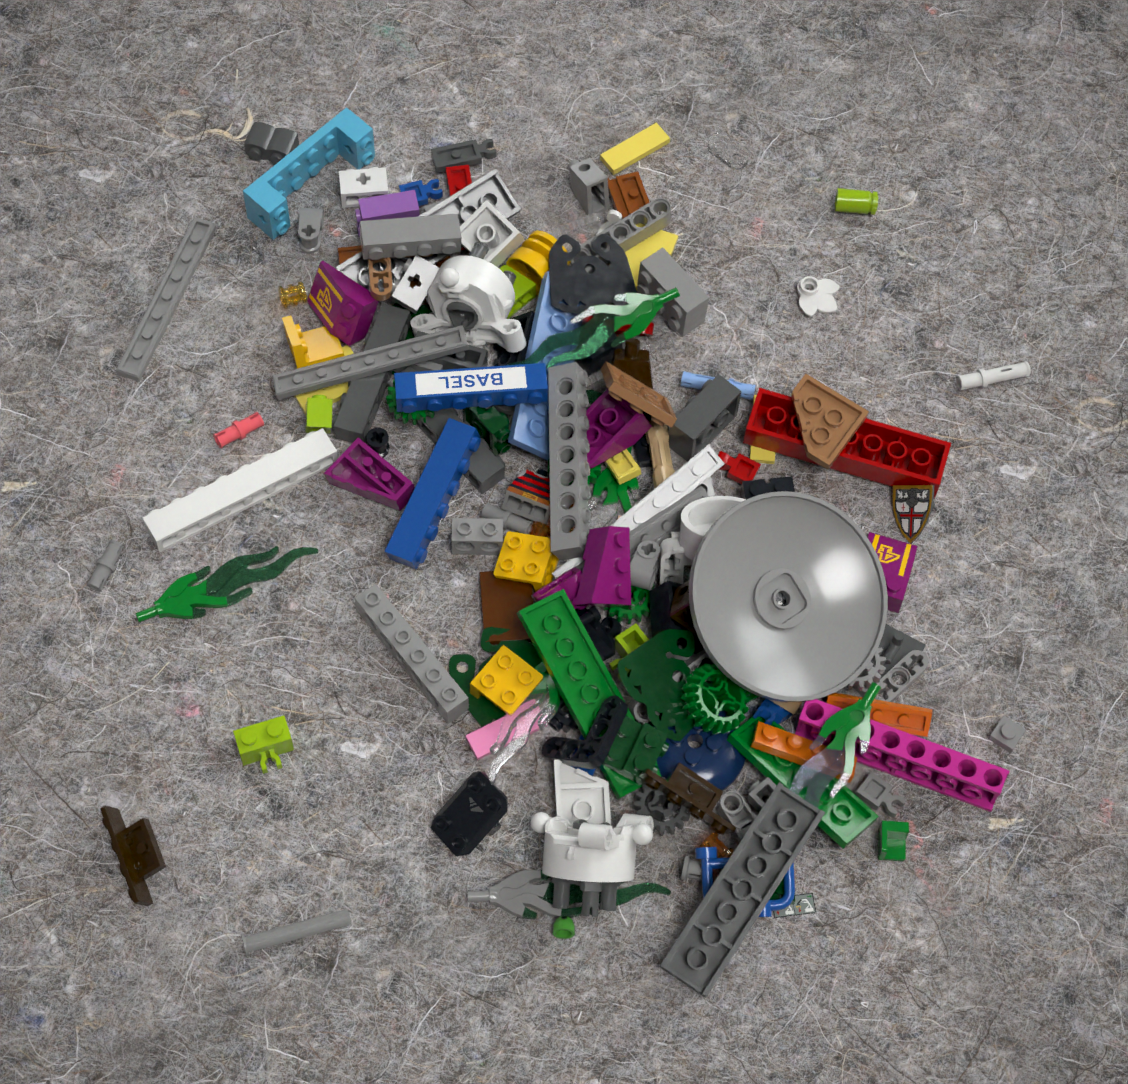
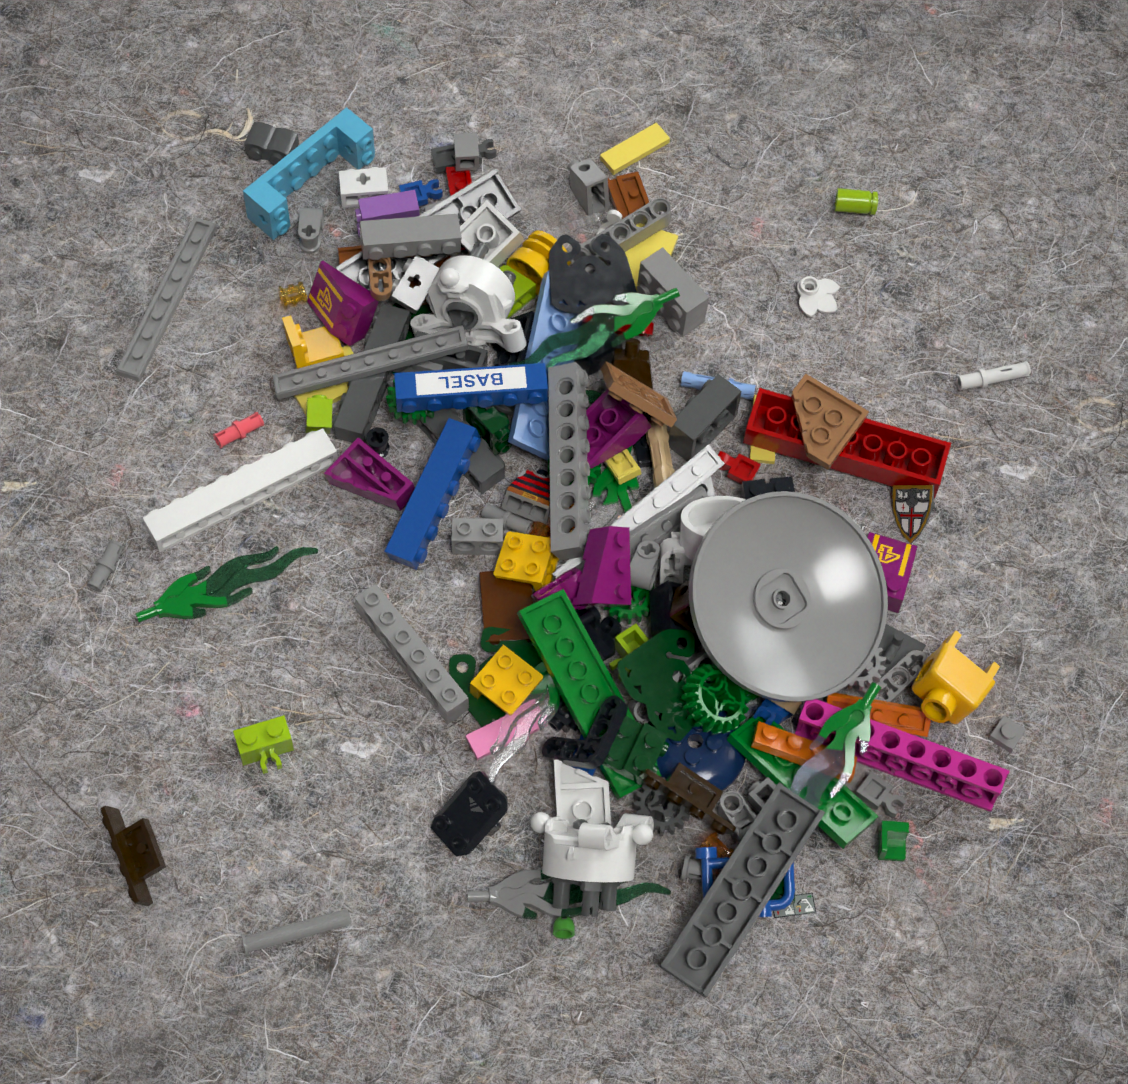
none -> light grey brick [454,132,479,171]
none -> yellow piece [912,630,1000,724]

